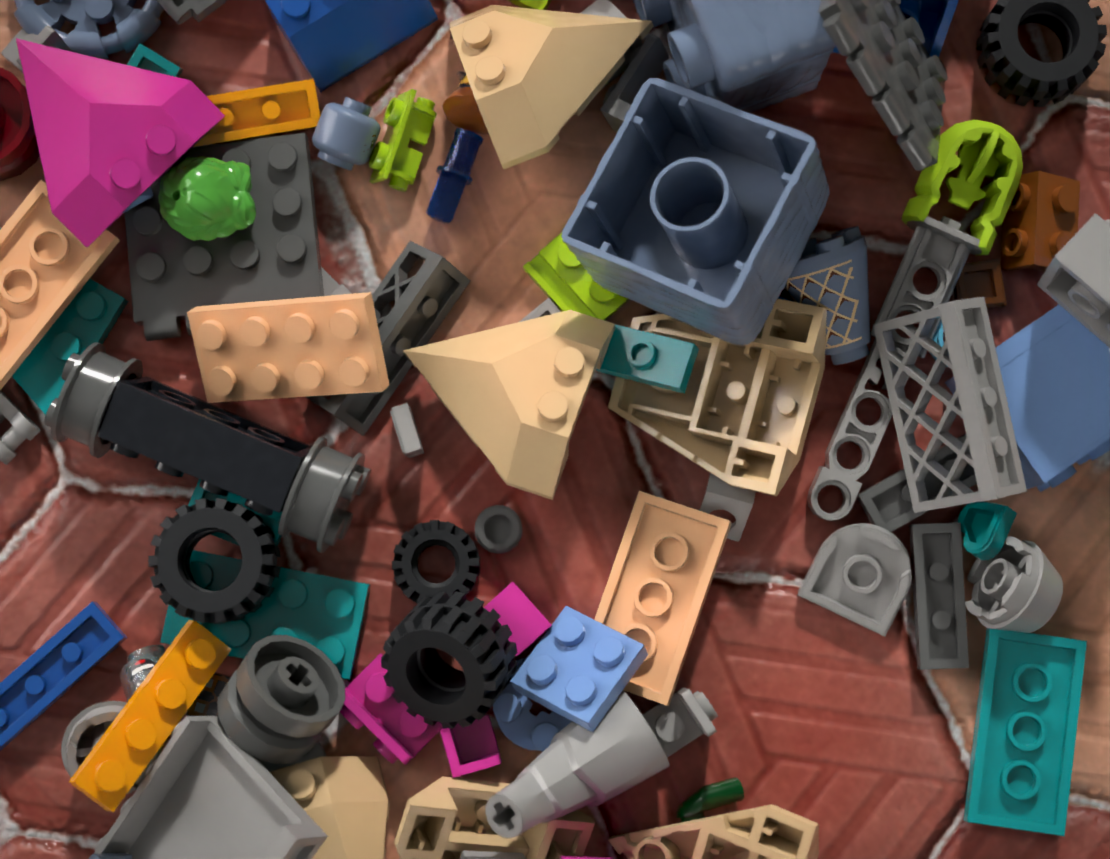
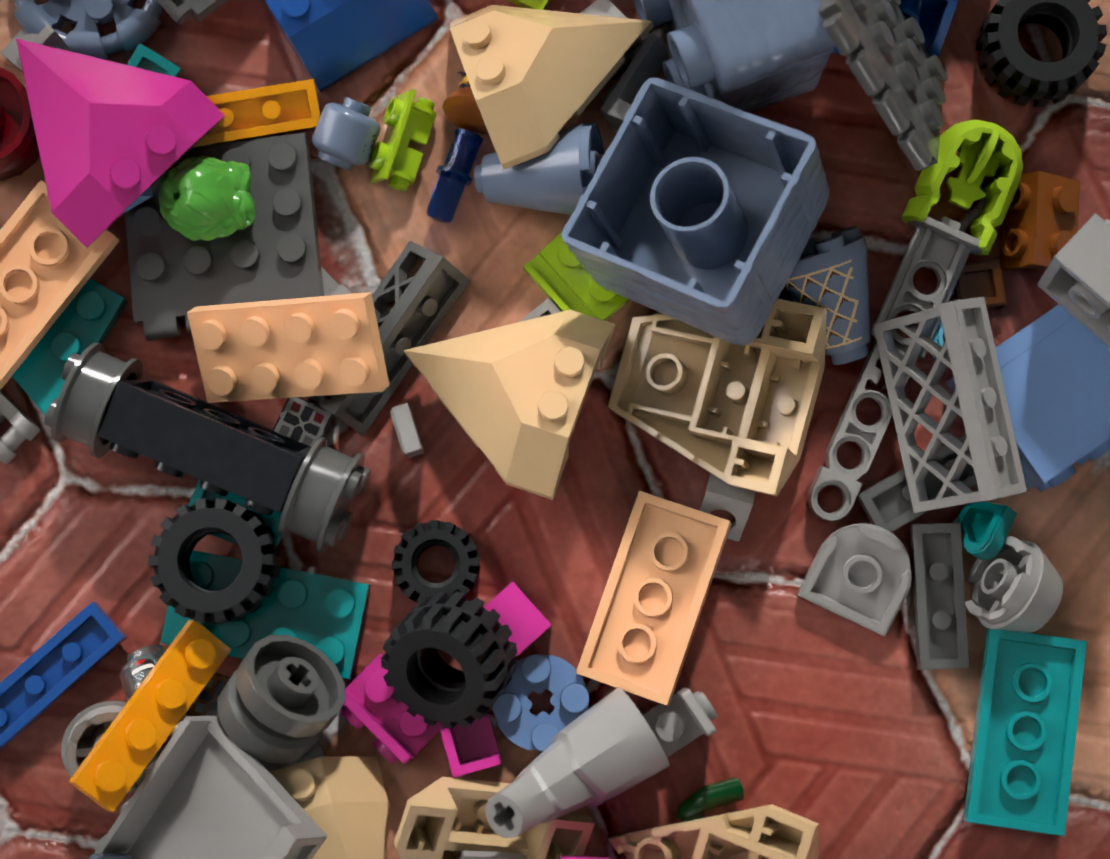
dark grey tile [475,505,523,554] -> none
medium blue plate [510,606,648,732] -> none
teal plate [596,324,699,394] -> none
none -> tile [273,397,334,447]
none -> sand blue cone [474,123,605,215]

